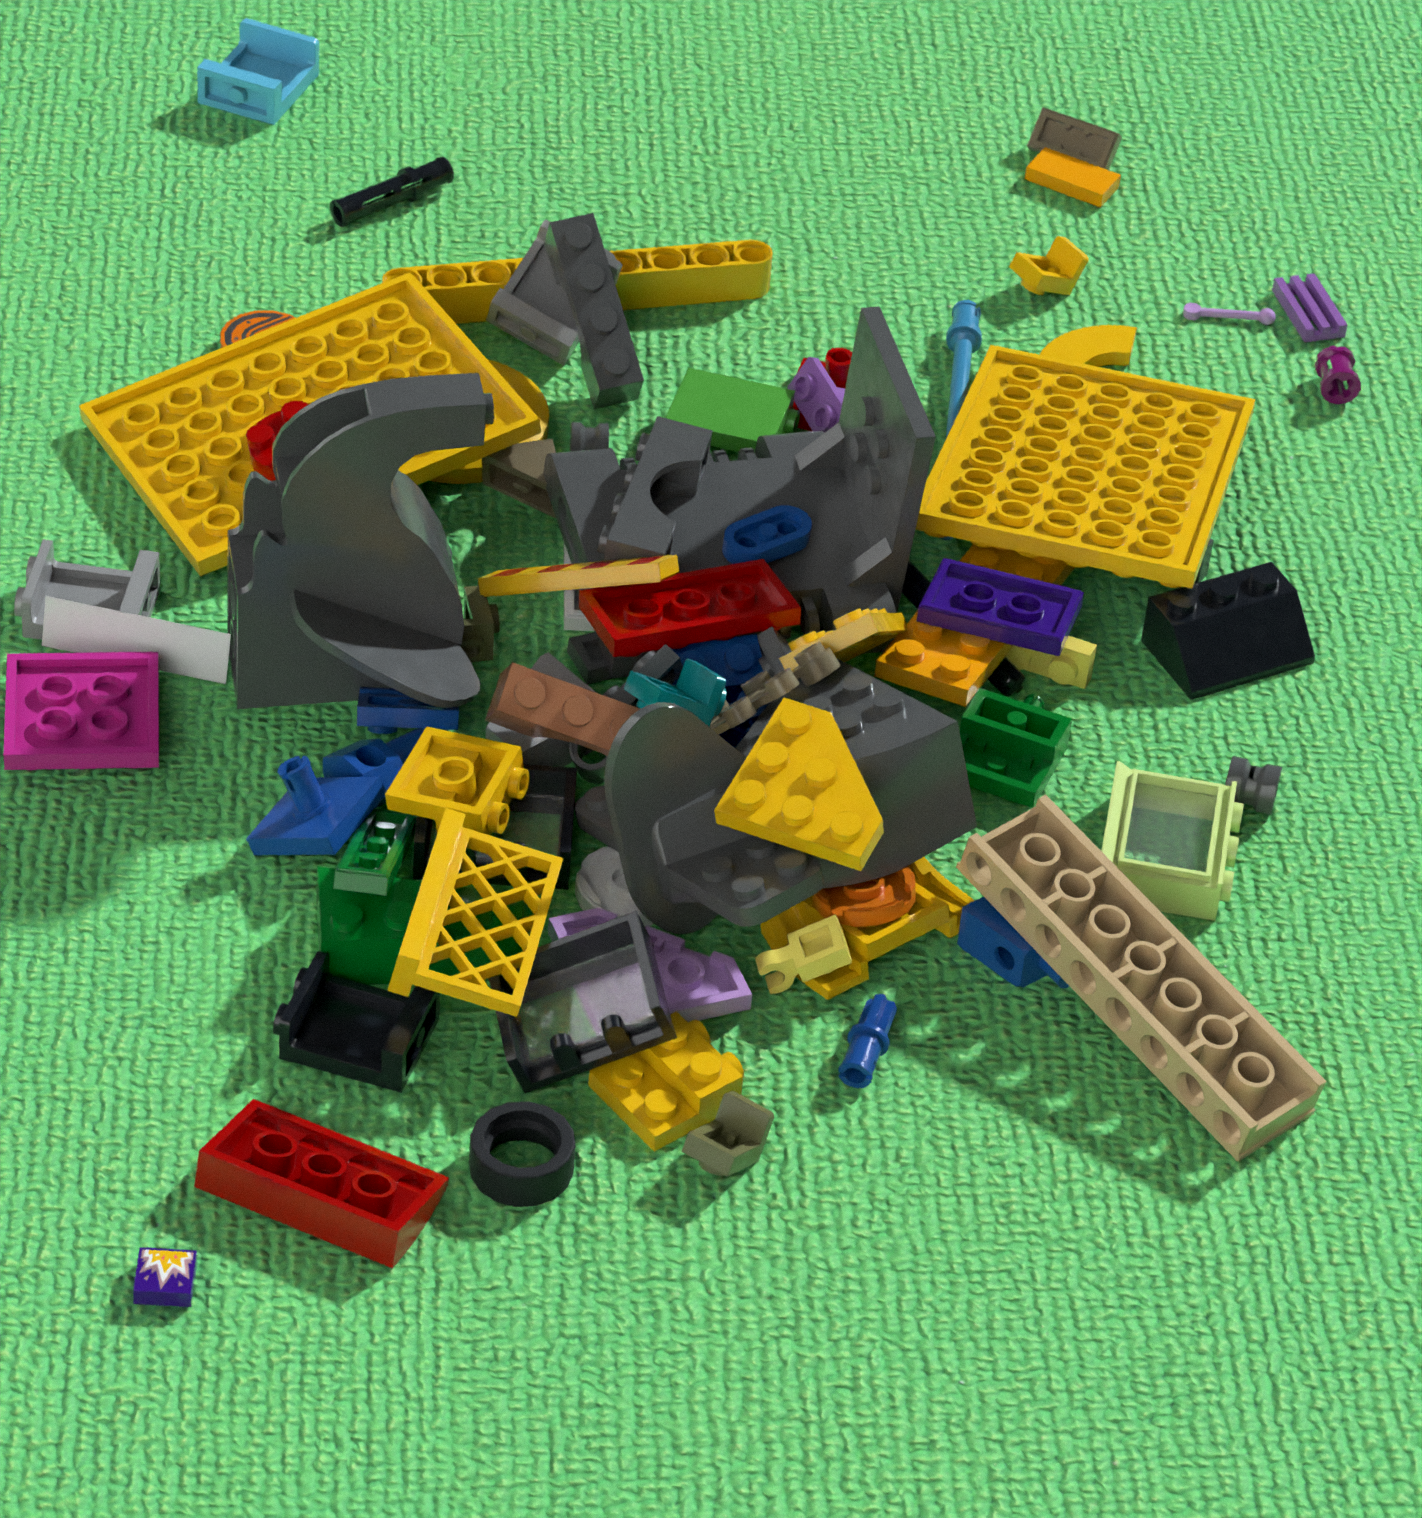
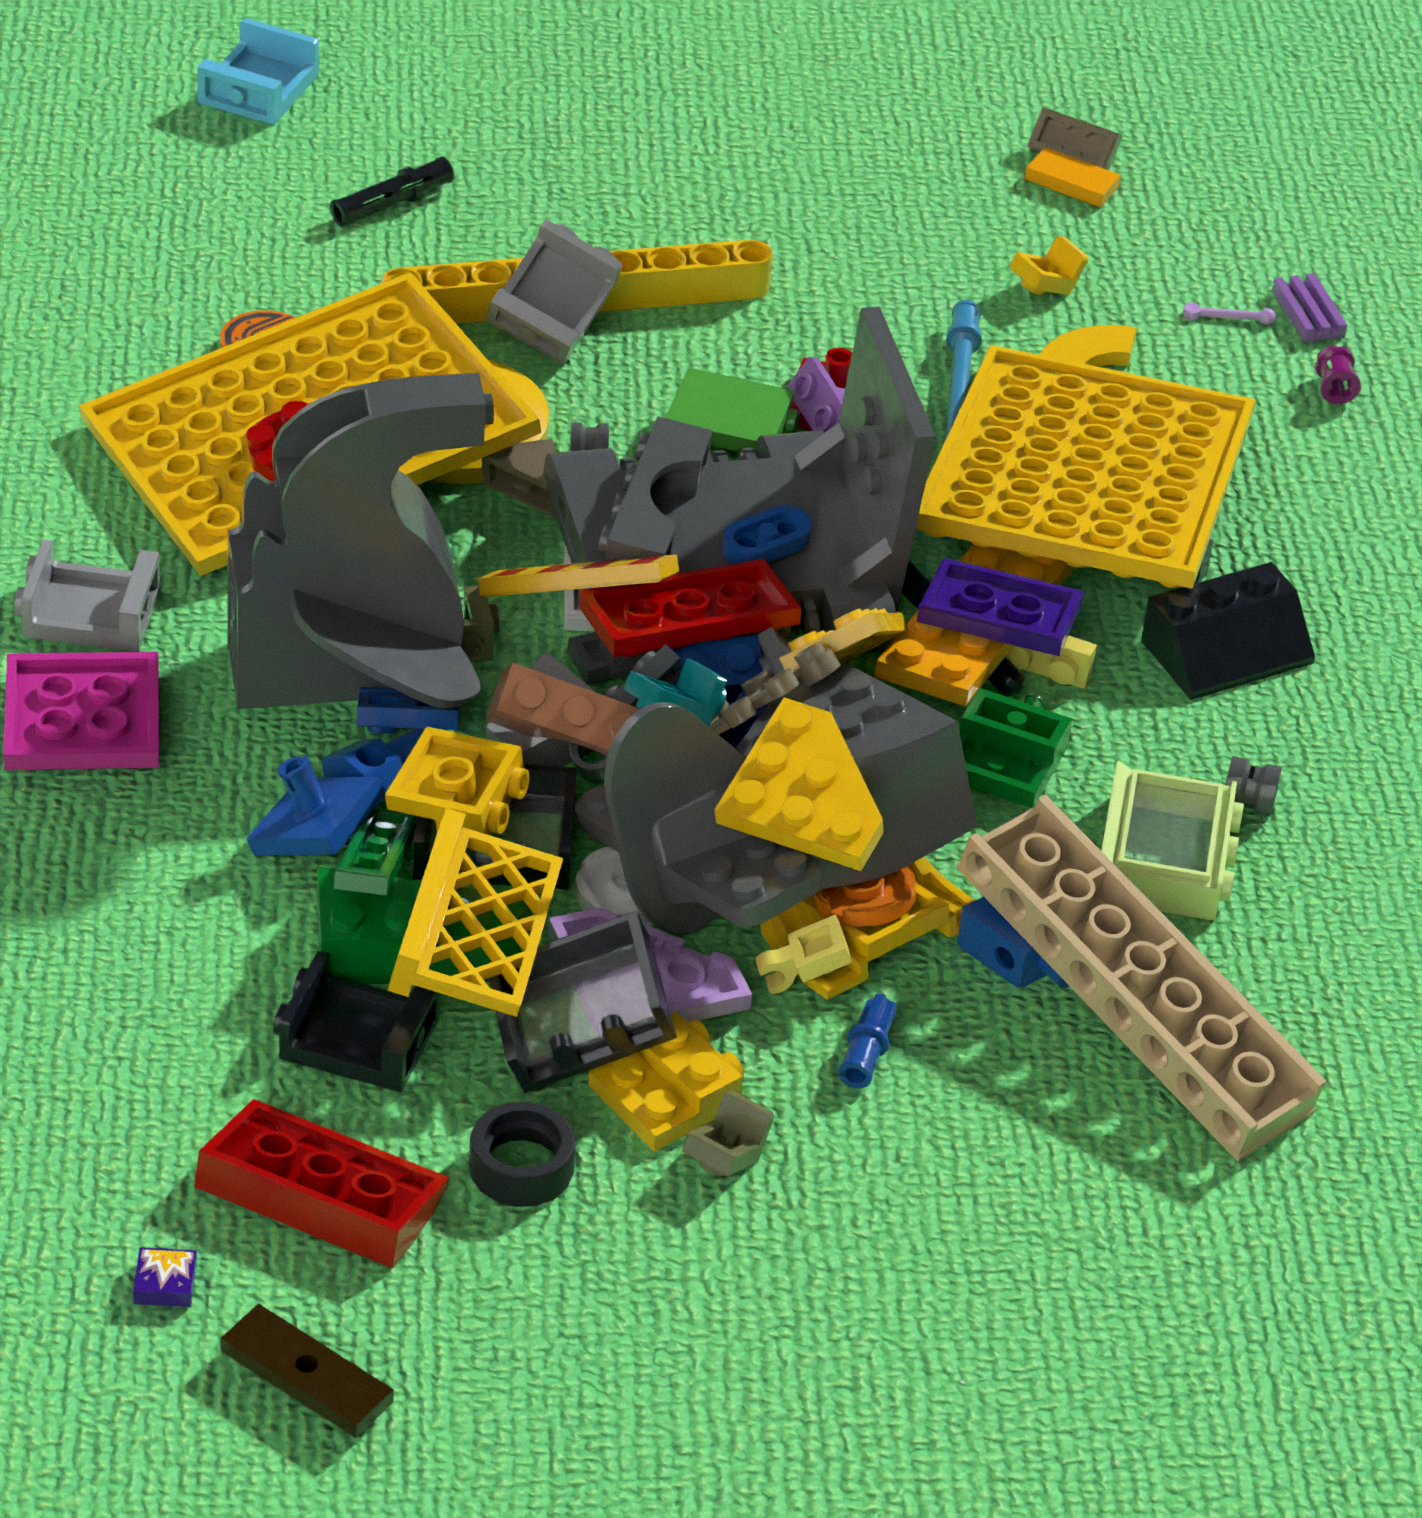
white sticker [42,596,231,684] -> none
dark grey arch [544,213,644,410] -> none
none -> dark brown tile [220,1303,394,1438]

